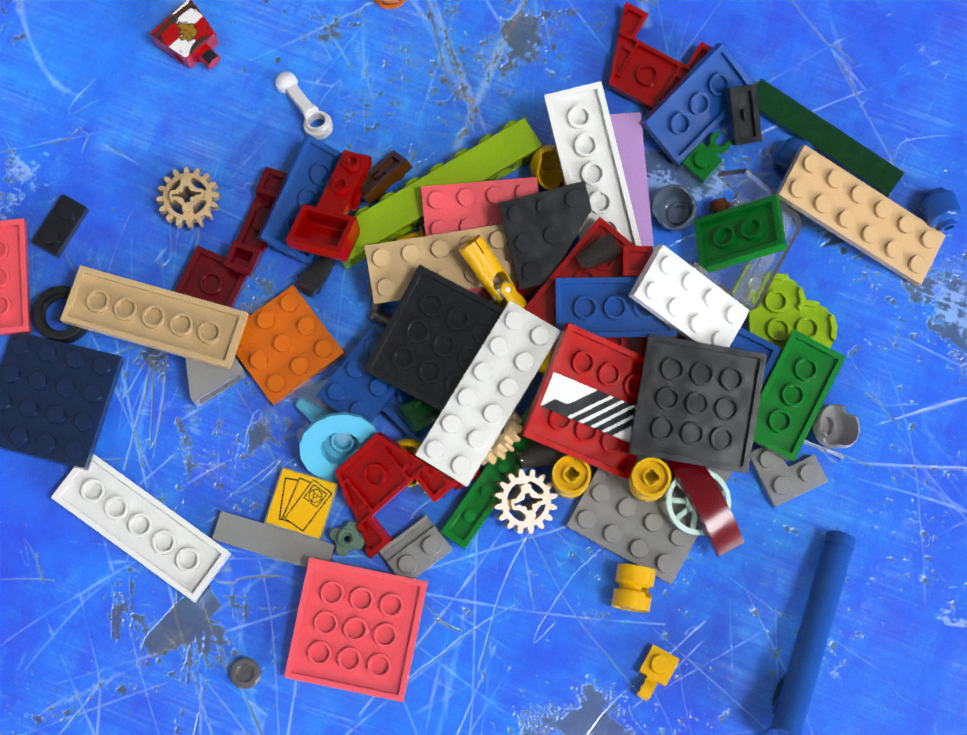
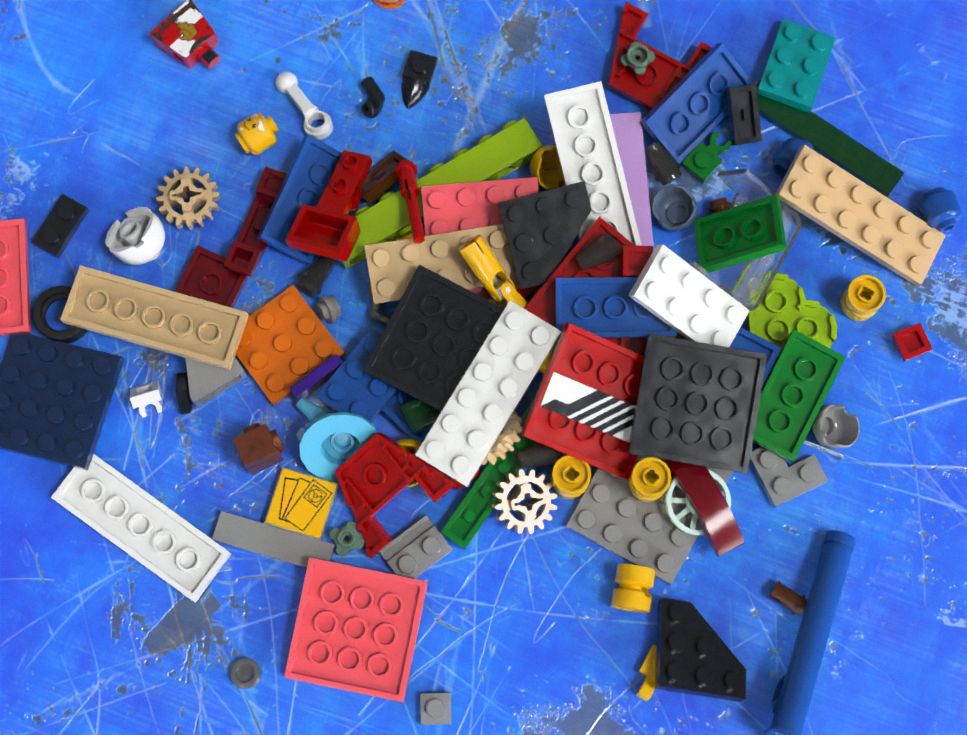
none -> white cylinder [105,207,166,265]
none -> white tile [129,380,162,418]
none -> black tile [176,372,192,414]
none -> copper brick [232,423,285,475]
none -> yellow head [235,112,279,155]
none -> dark purple tile [290,354,343,401]
none -> light grey plate [316,295,341,324]
none -> black arm [360,76,385,118]
none -> red pin [394,160,425,244]
none -> black plate [401,50,438,109]
none -> light grey plate [420,693,452,725]
none -> sand green plate [621,42,655,75]
none -> clear smoke cone [644,141,682,186]
none -> black plate [655,598,746,702]
none -> teal plate [757,18,836,113]
none -> reddish brown pin [769,581,807,616]
none -> yellow wheel [840,275,886,322]
none -> red plate [891,323,932,362]

